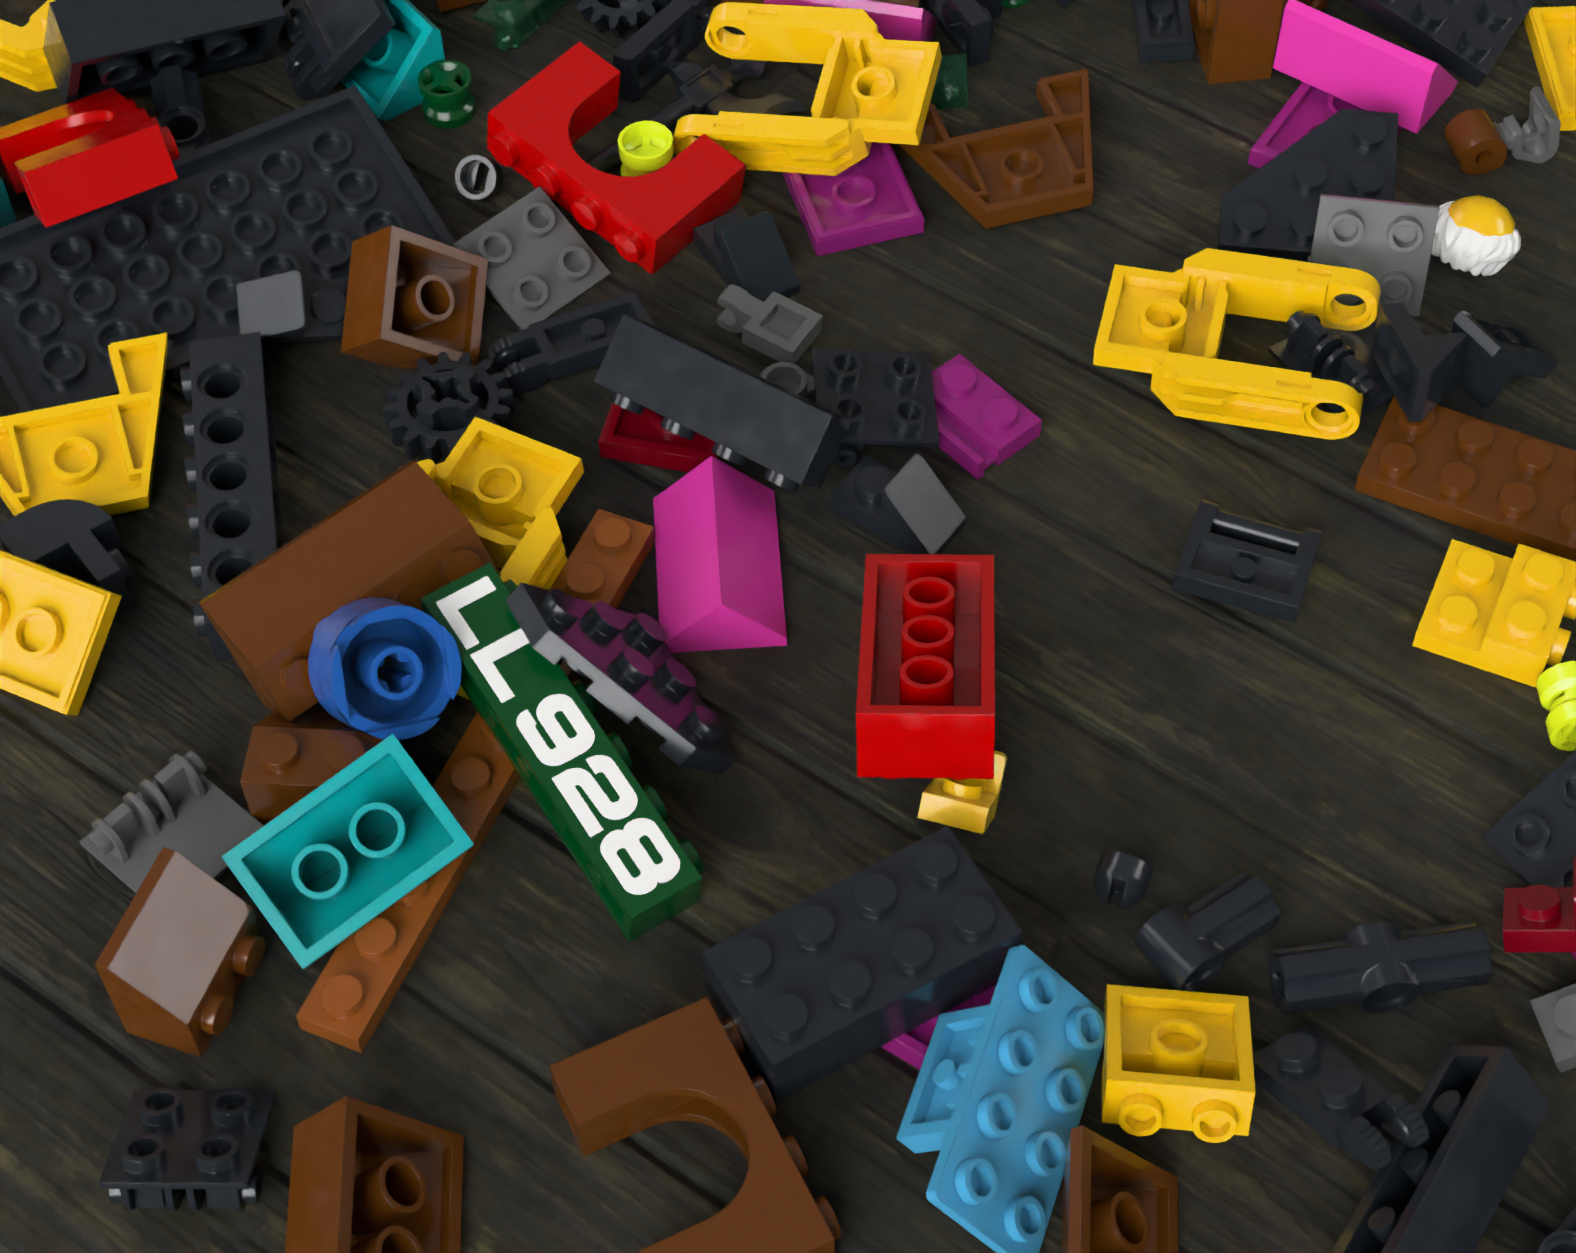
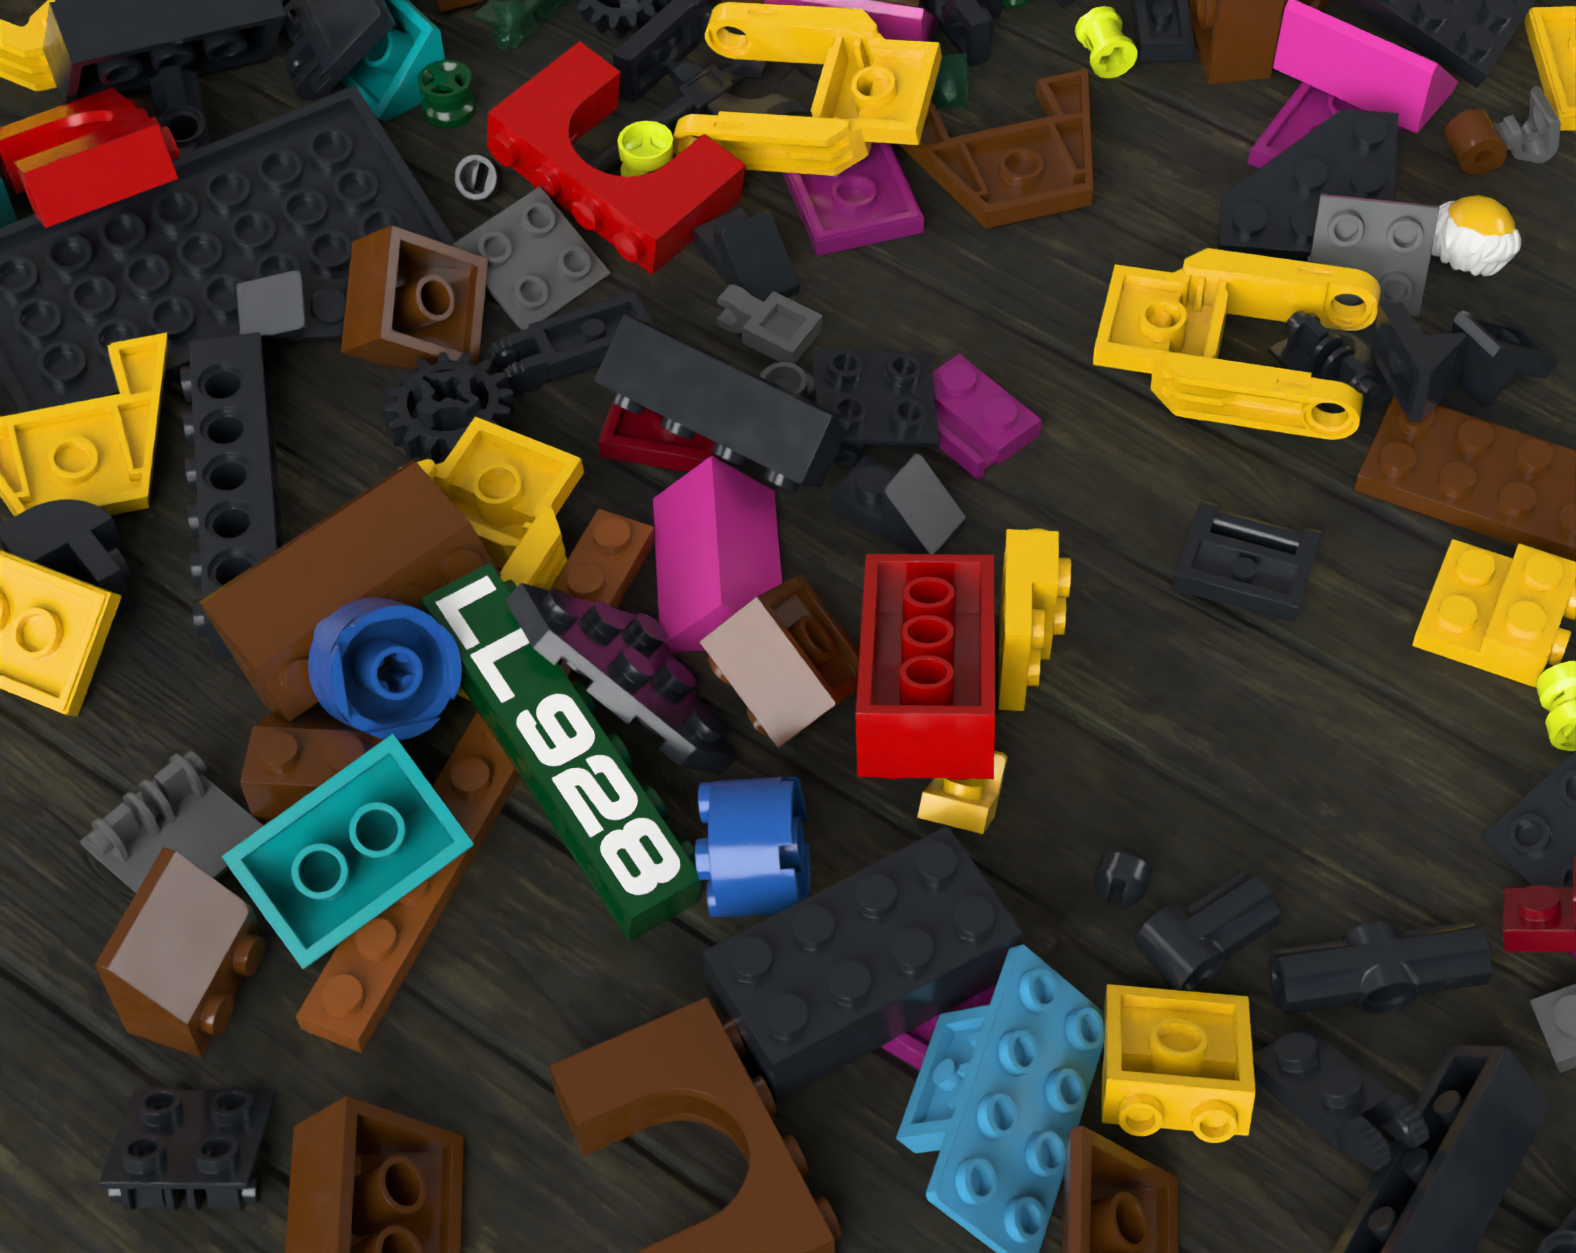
none -> blue brick [695,776,811,918]
none -> slope [700,574,860,748]
none -> yellow plate [998,528,1071,711]
none -> neon yellow bush [1075,6,1138,79]

